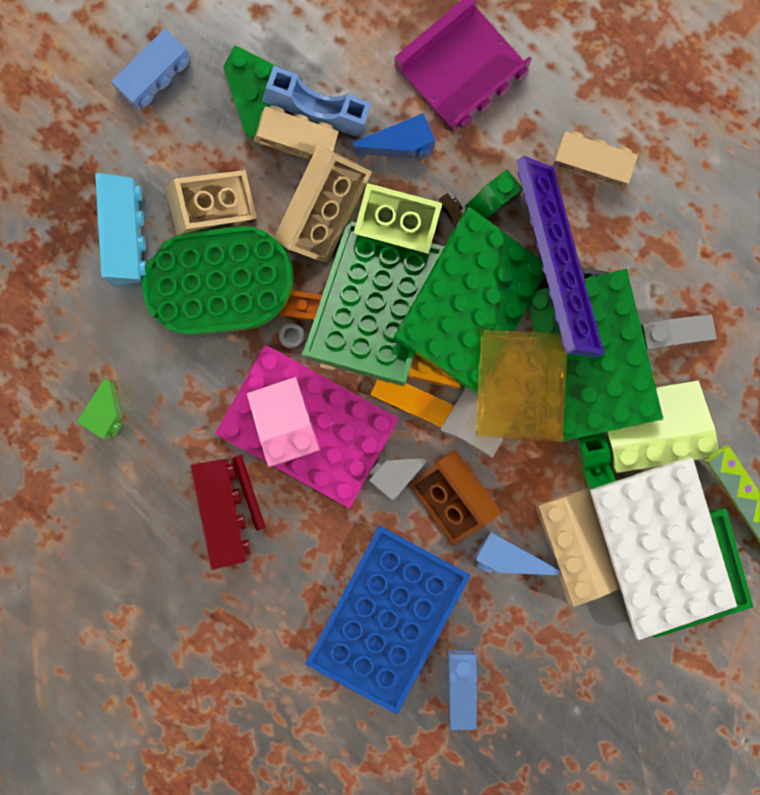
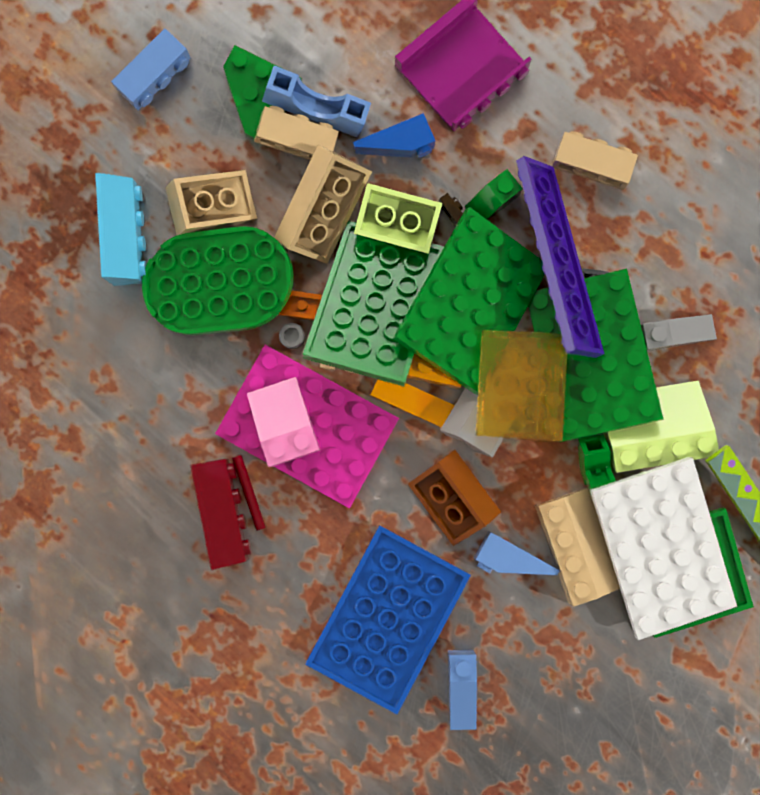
bright green slope [77,378,123,439] -> none
light grey slope [369,458,427,501] -> none

